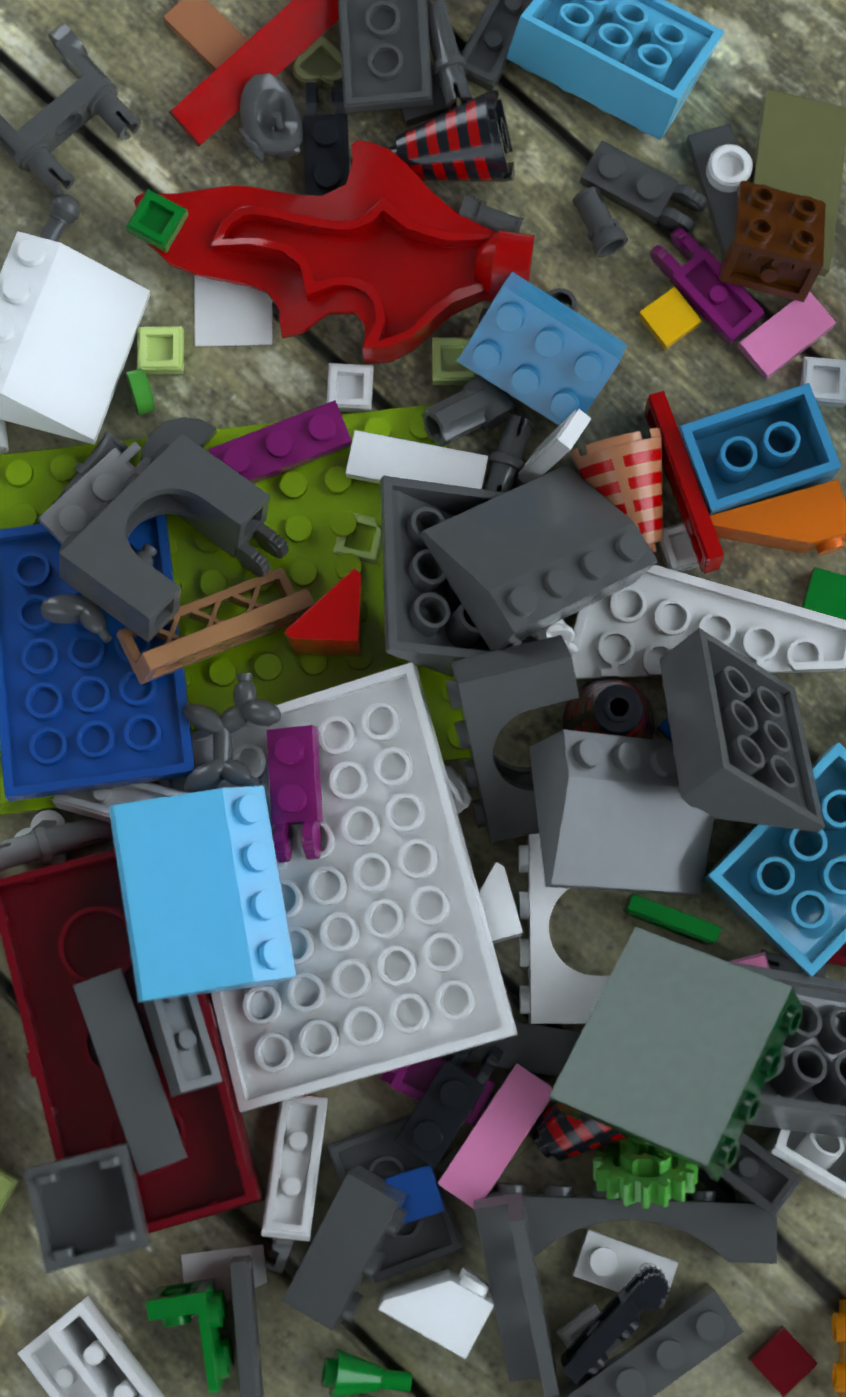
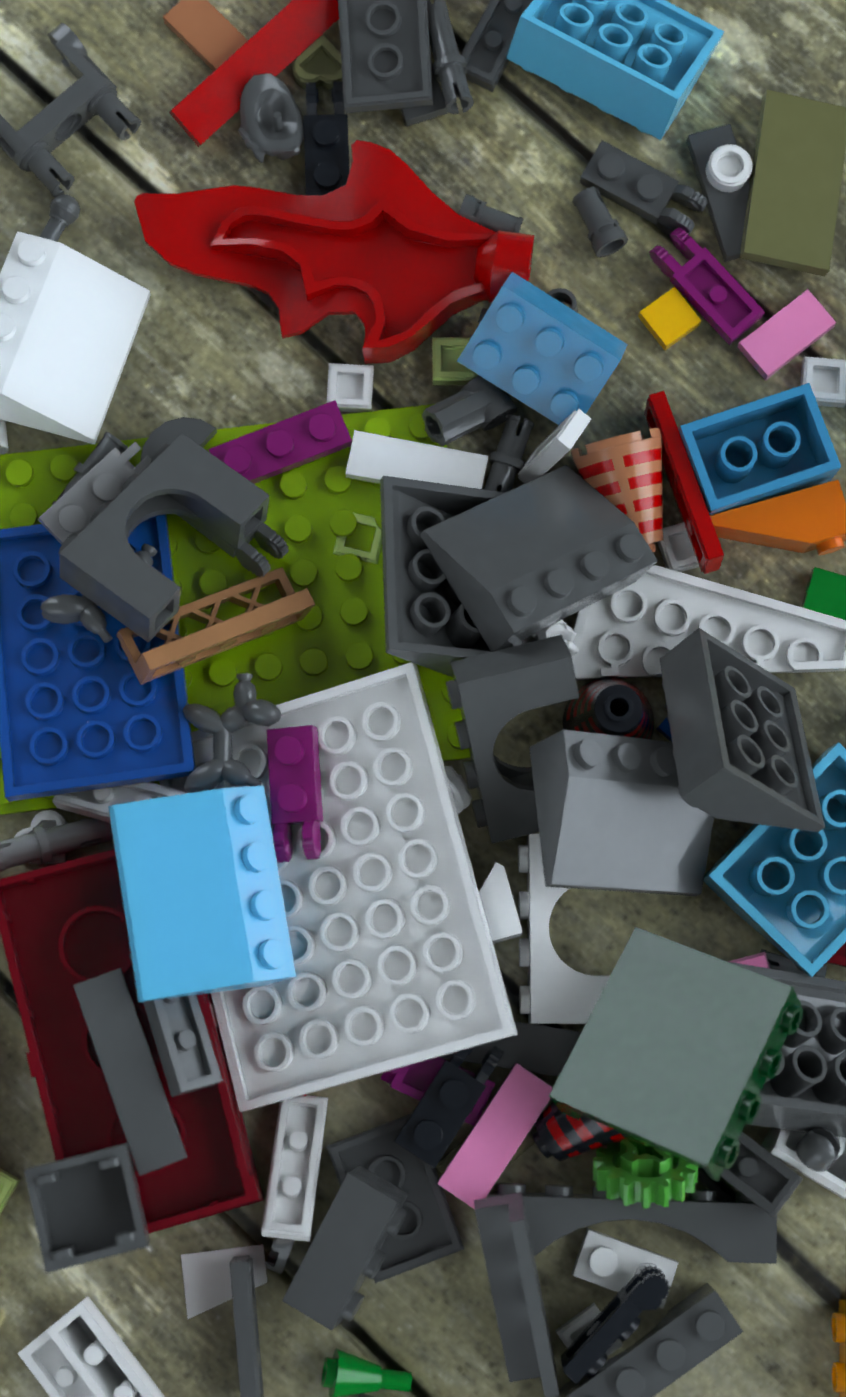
green tile [126,189,189,253] -> none
bright green tile [126,368,155,416] -> none
yellowish green tile [137,326,184,375] -> none
green bracket [146,1278,234,1394] -> none
white sticker [194,275,273,346] -> none
red slope [284,568,364,657] -> none
white slope [379,1267,494,1359] -> none
blue tile [385,1164,445,1225] -> none
black cone [390,90,515,182] -> none
green tile [623,894,722,945] -> none
reddish brown bracket [718,181,826,302] -> none
dark red tile [748,1325,818,1397] -> none
none -> dark grey hinge [796,1128,840,1172]

